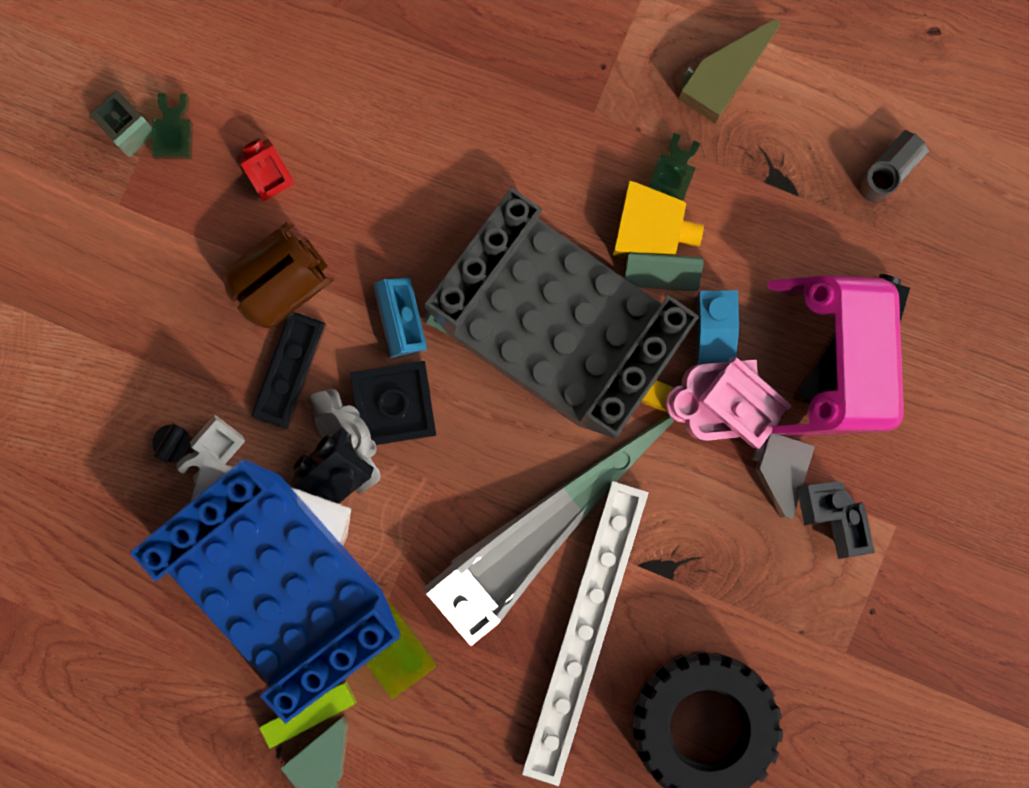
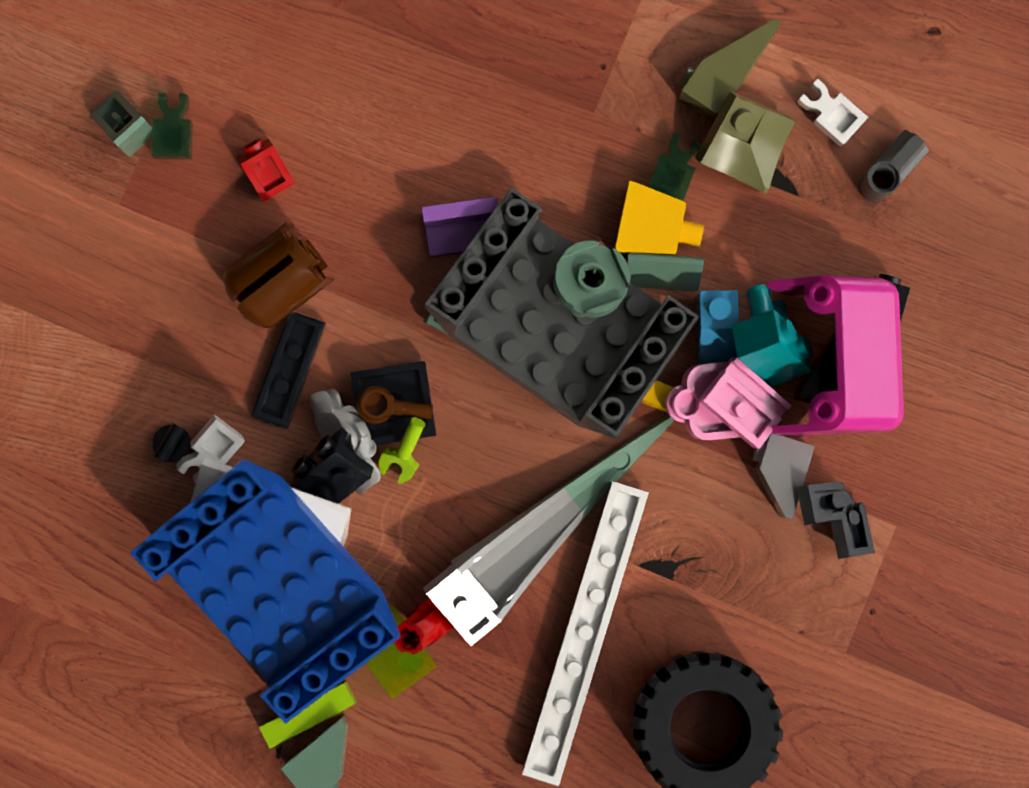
dark azure brick [373,277,428,358] -> none
none -> reddish brown plate [357,386,433,424]
none -> lime bar [379,418,425,484]
none -> red piece [393,598,454,655]
none -> medium lavender panel [422,197,498,257]
none -> sand green plate [553,240,631,318]
none -> olive plate [695,91,796,194]
none -> teal brick [732,285,813,387]
none -> white plate [797,79,868,147]

